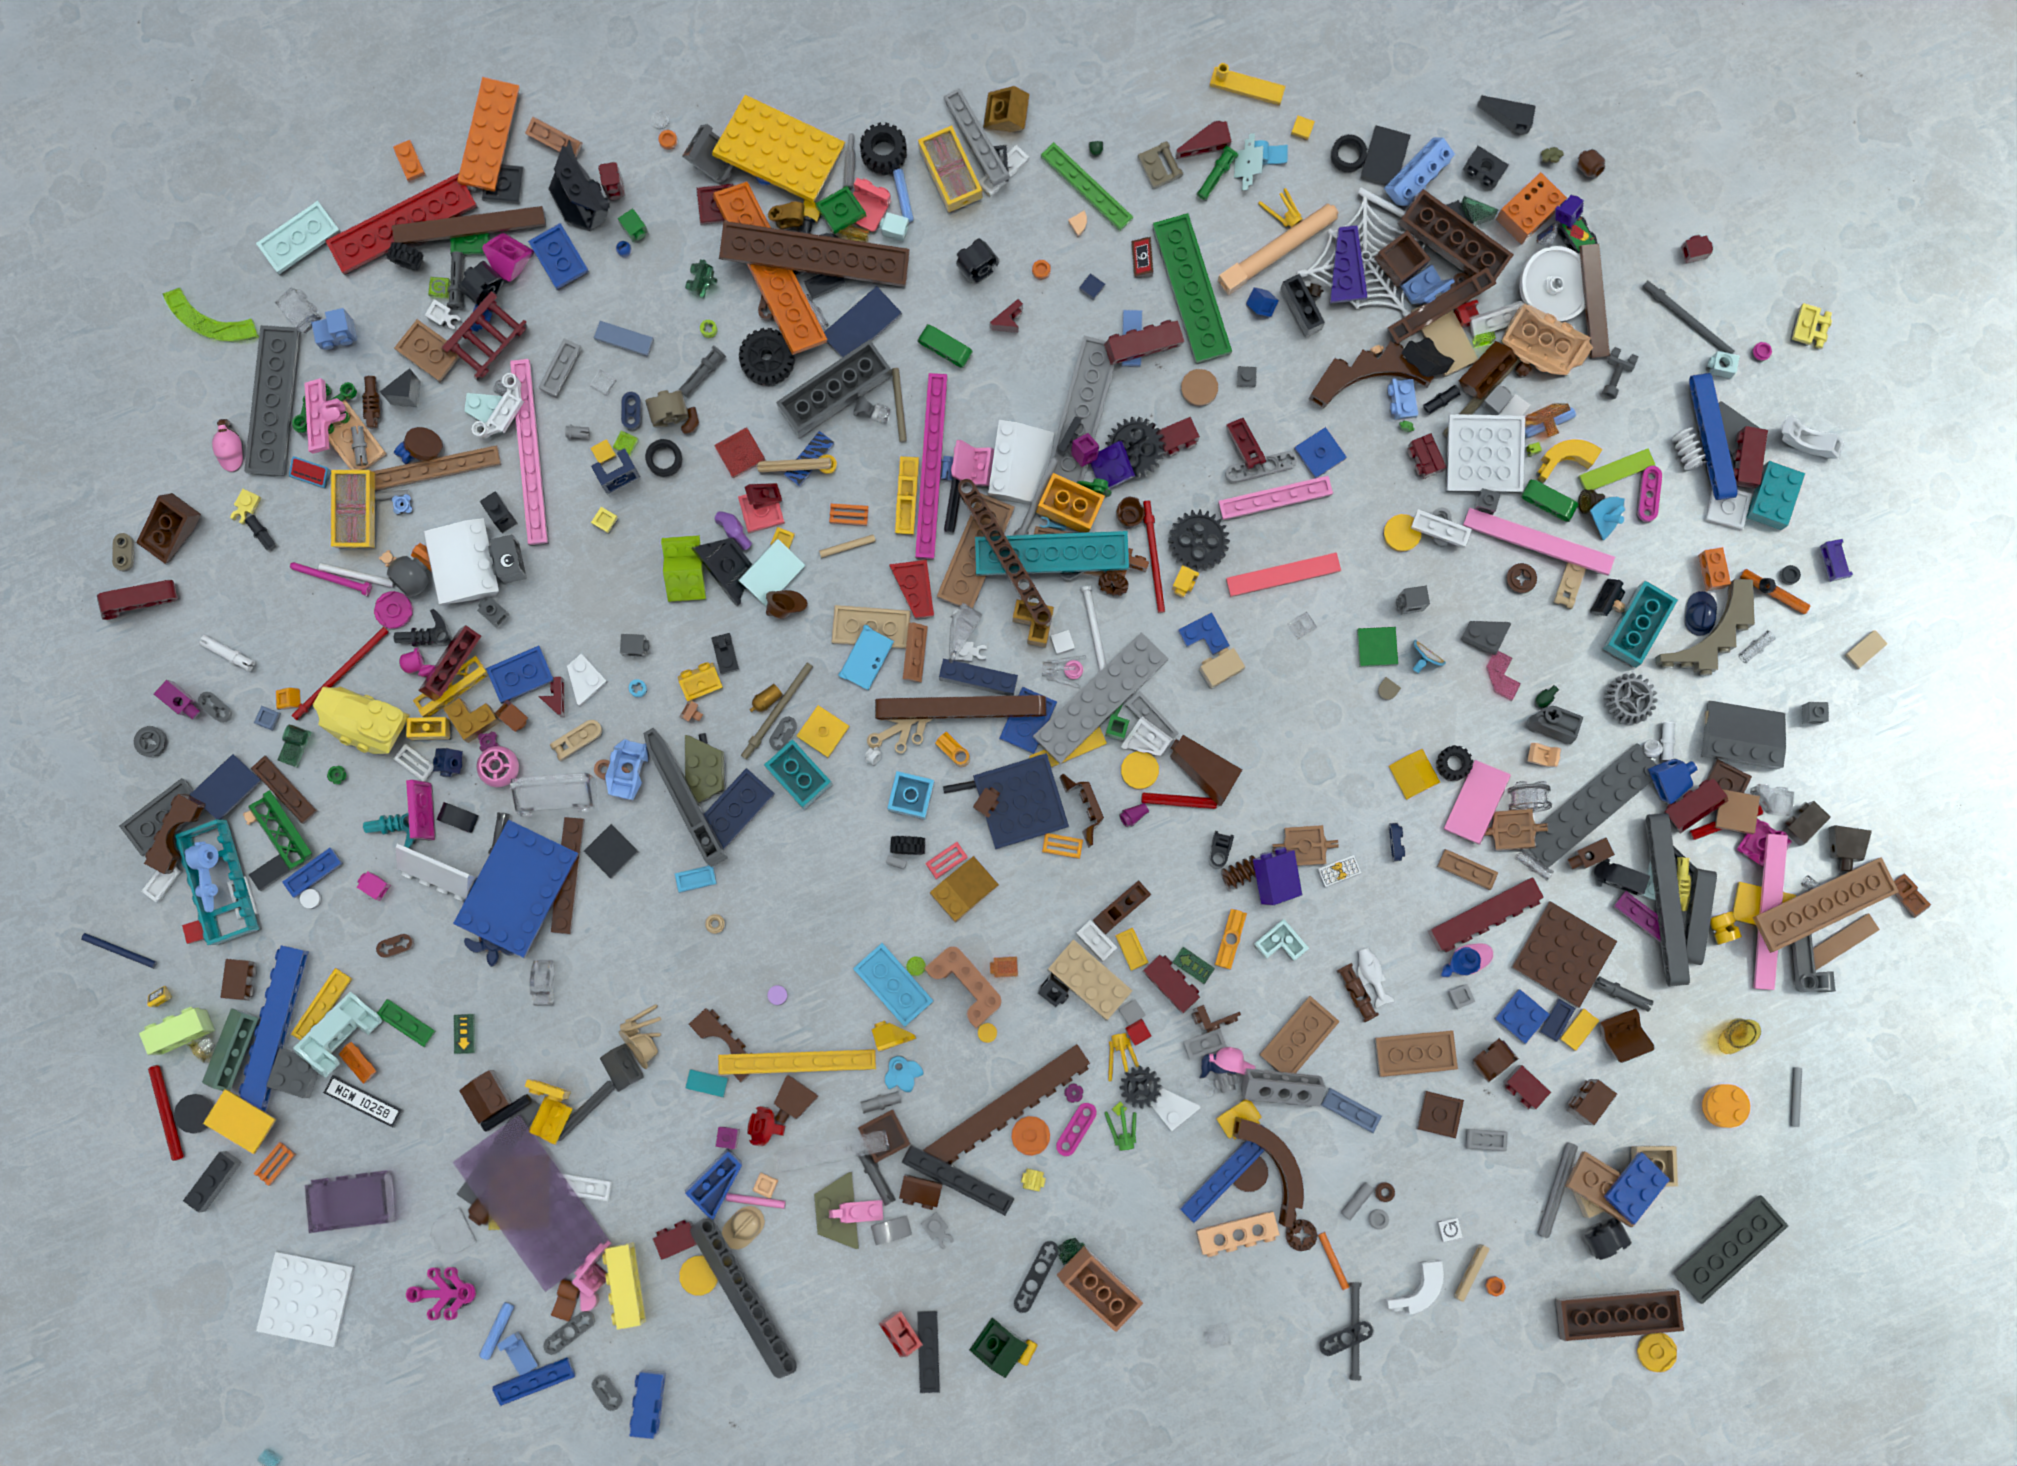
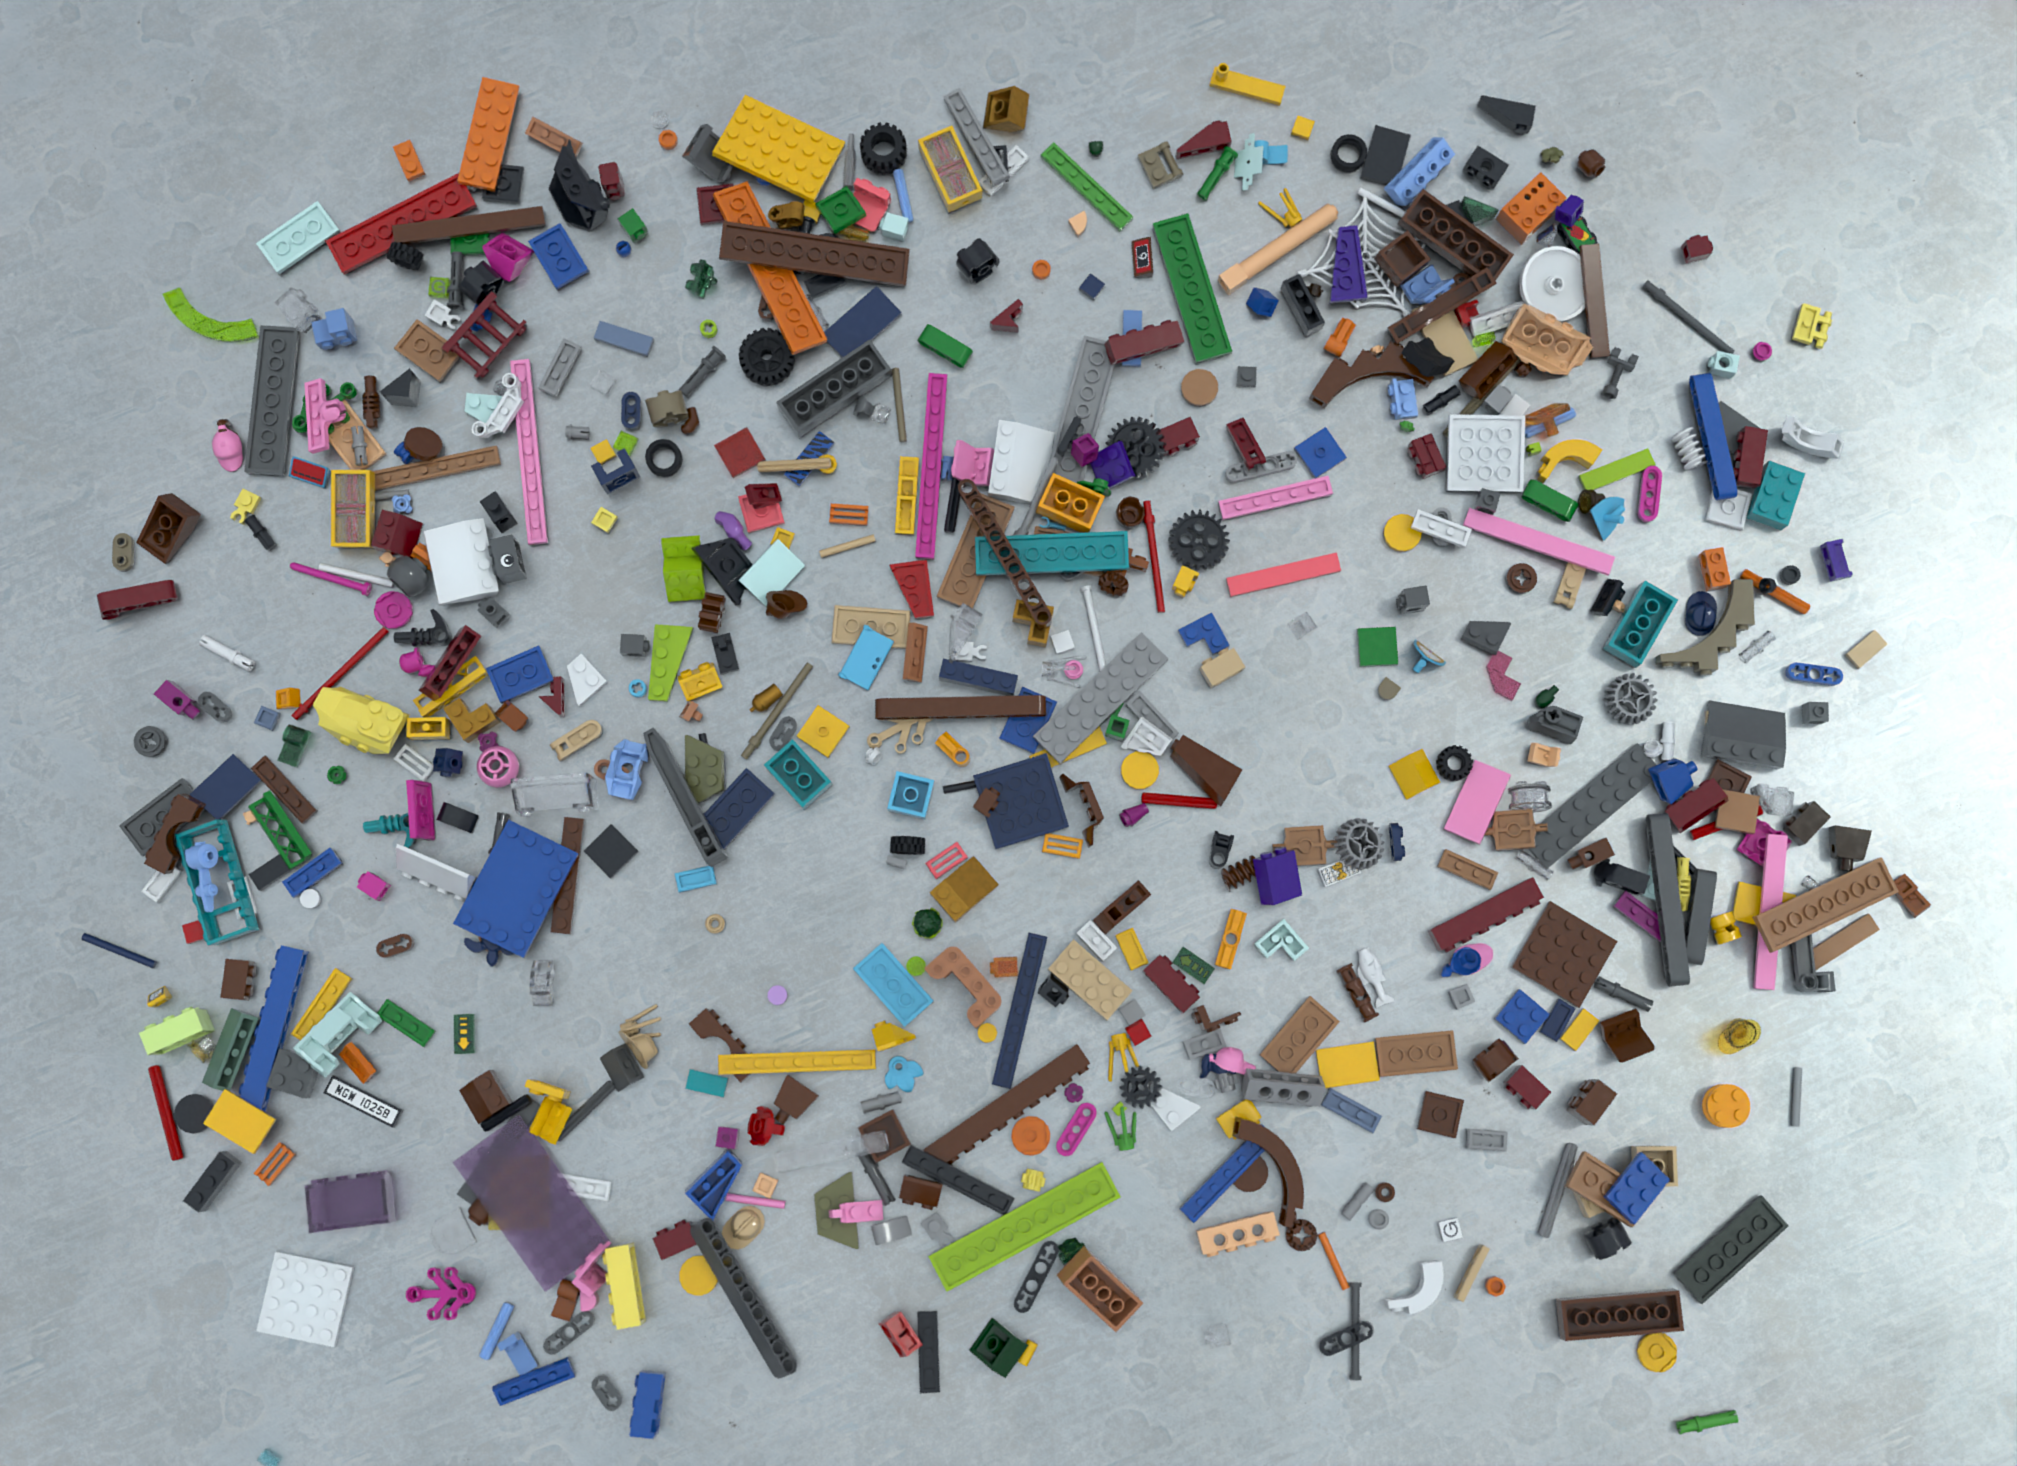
none -> dark red slope [371,509,424,560]
none -> lime wing [648,624,694,702]
none -> reddish brown gear [698,592,726,633]
none -> dark green piece [912,908,943,939]
none -> lime plate [928,1162,1121,1292]
none -> dark blue tile [992,932,1048,1089]
none -> yellow tile [1315,1041,1380,1088]
none -> orange piece [1324,318,1356,358]
none -> light grey gear [1333,818,1385,870]
none -> bright green pin [1676,1410,1739,1435]
none -> blue beam [1785,662,1843,686]

